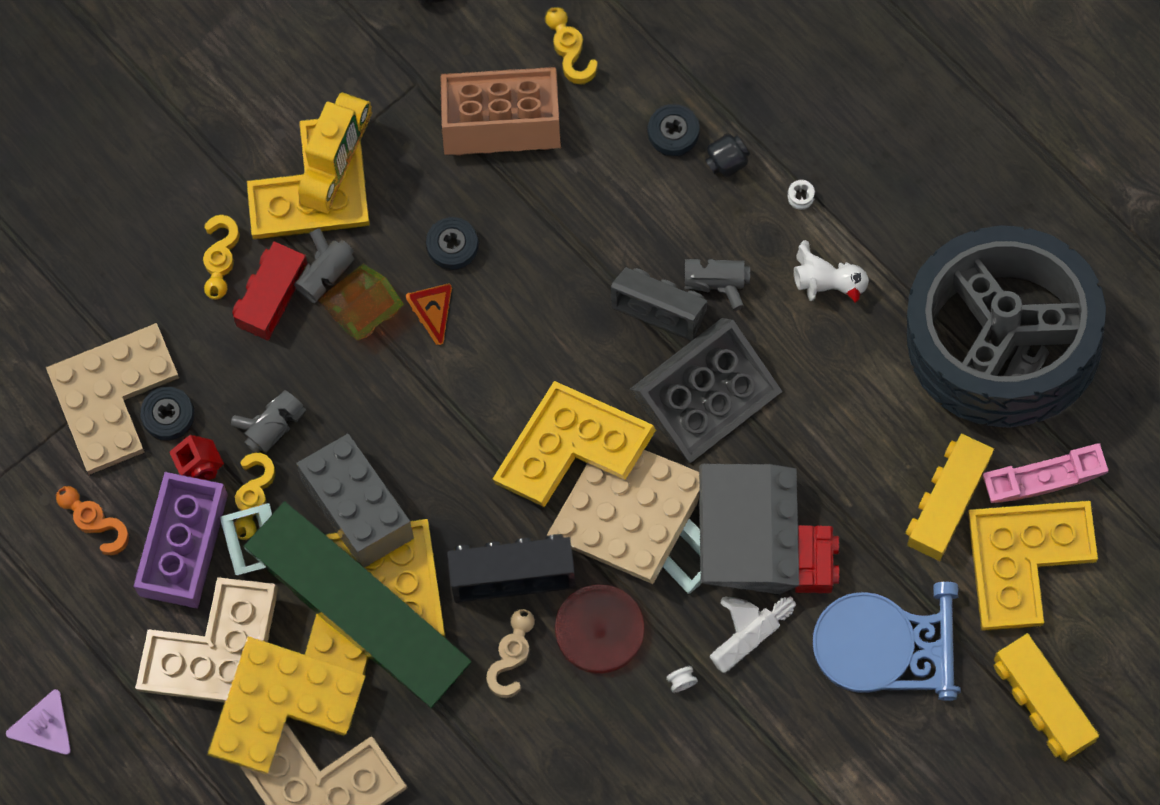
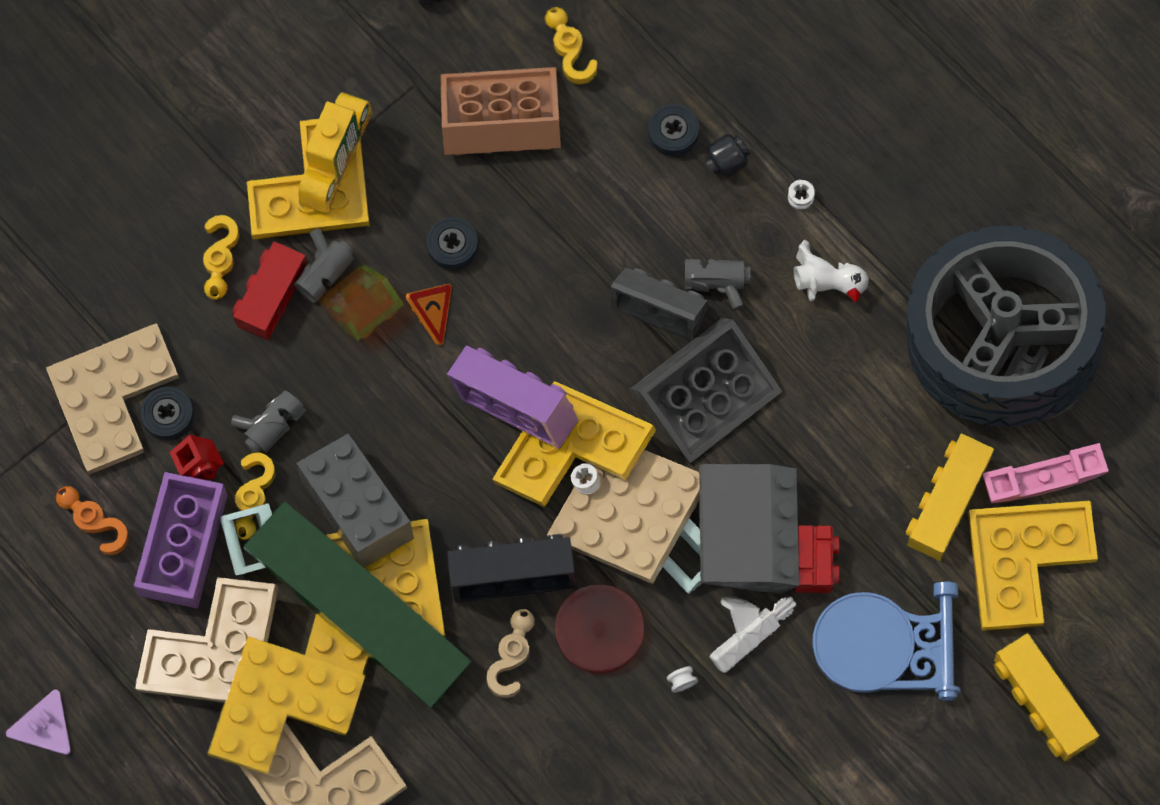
none -> medium lavender brick [447,345,578,449]
none -> white bush [571,464,601,495]

